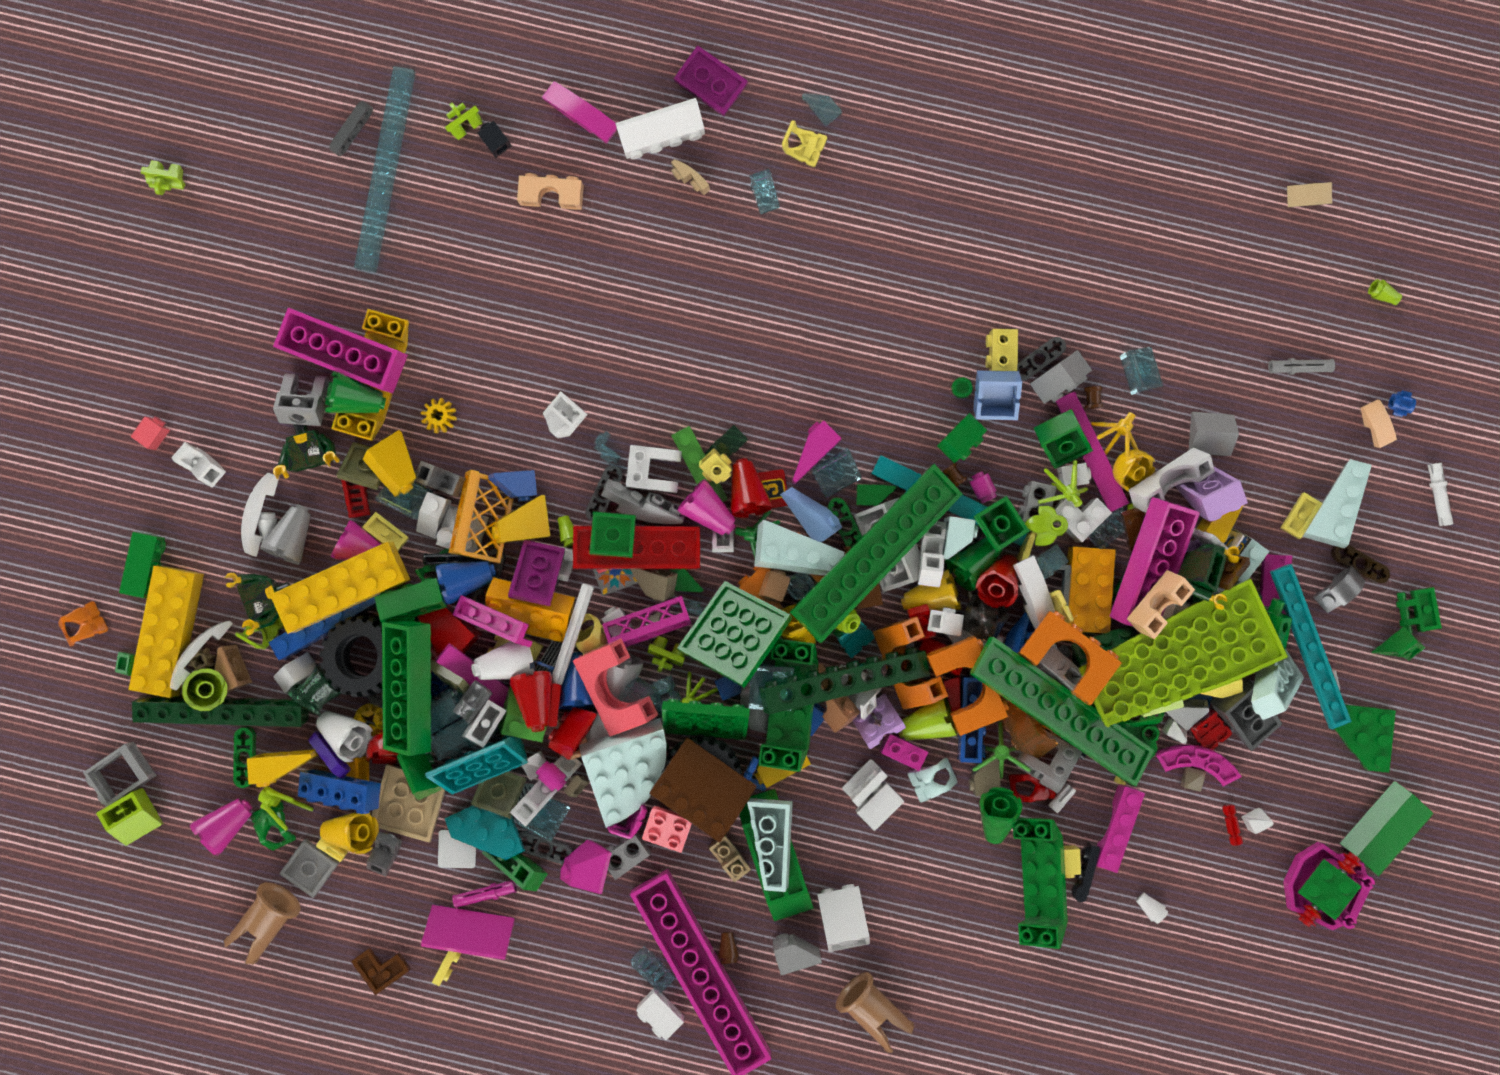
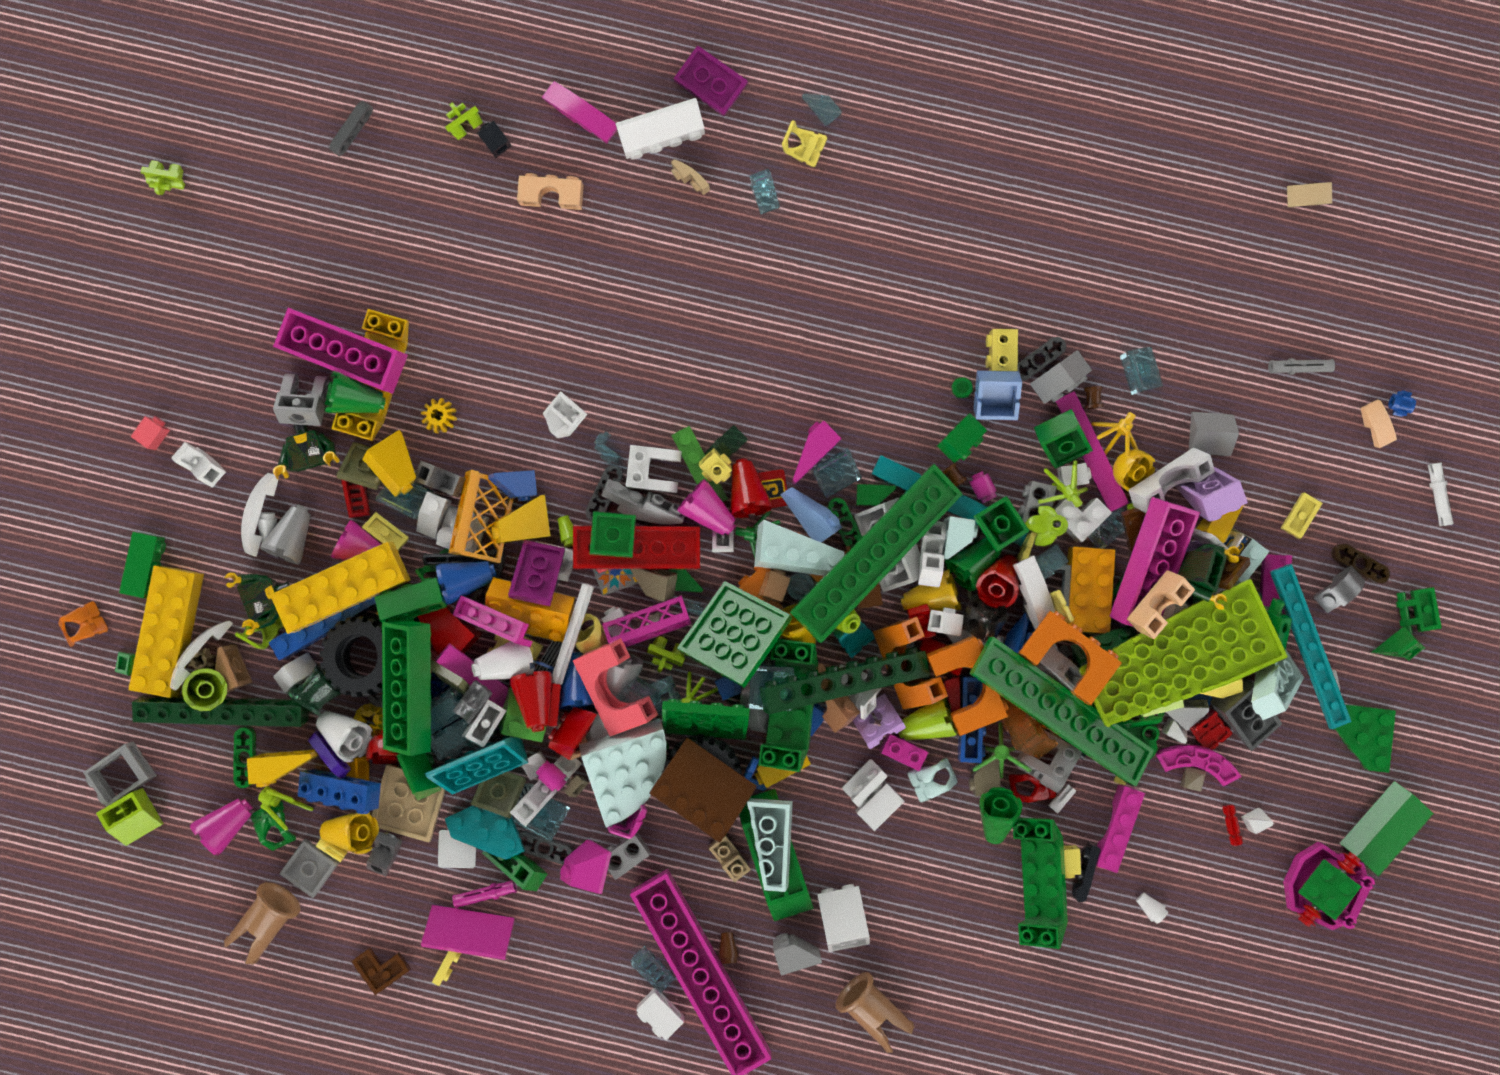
clear light blue plate [354,66,416,273] -> none
coral bracket [642,806,692,853] -> none
light aqua wedge [1303,459,1372,548] -> none
lime cone [1368,279,1402,305] -> none

